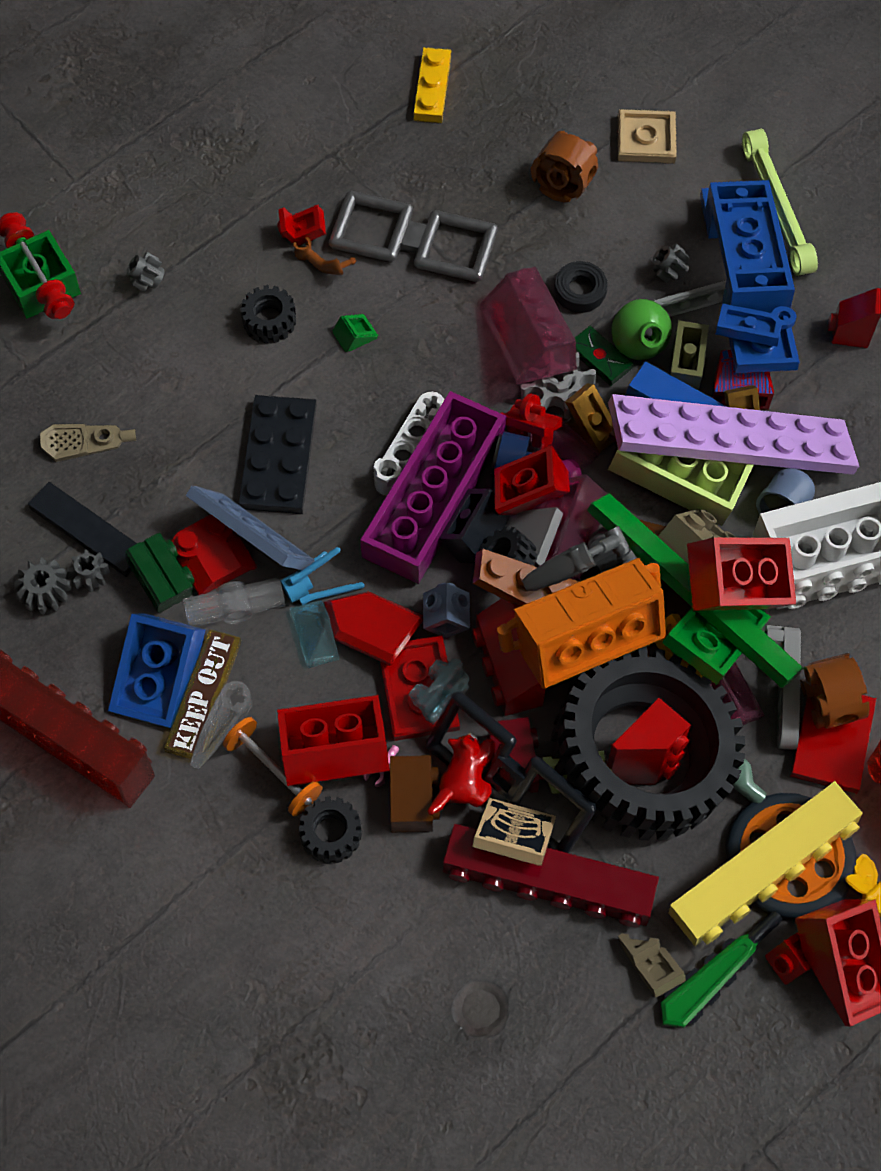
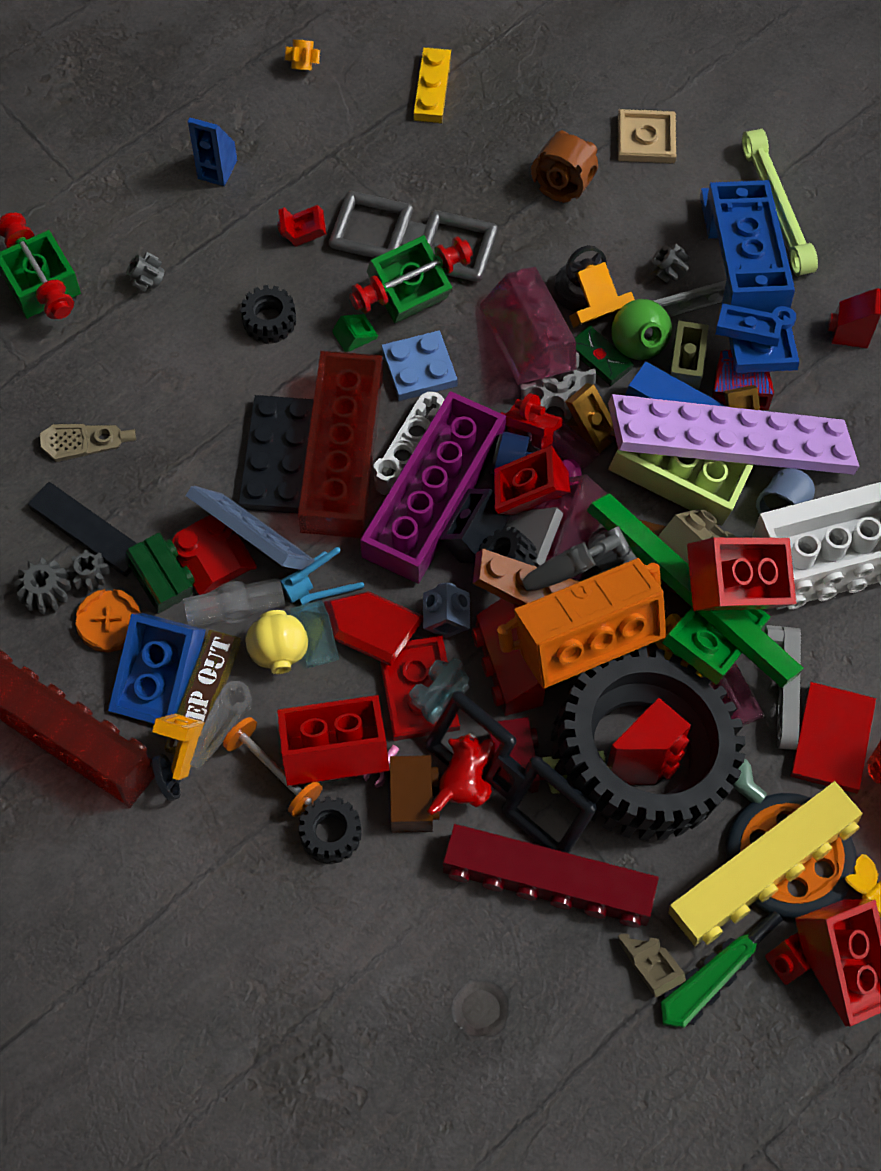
dark orange piece [293,237,356,275] -> none
tan tile [473,798,556,866] -> none
dark orange brick [800,653,870,729] -> none
none -> orange tile [76,589,141,652]
none -> light orange piece [152,713,207,801]
none -> blue slope [188,117,237,186]
none -> light yellow plant [246,610,308,674]
none -> light orange gear [285,39,320,71]
none -> clear red brick [298,351,383,538]
none -> green brick [349,235,473,324]
none -> medium blue plate [382,330,458,401]
none -> light orange piece [566,245,635,328]

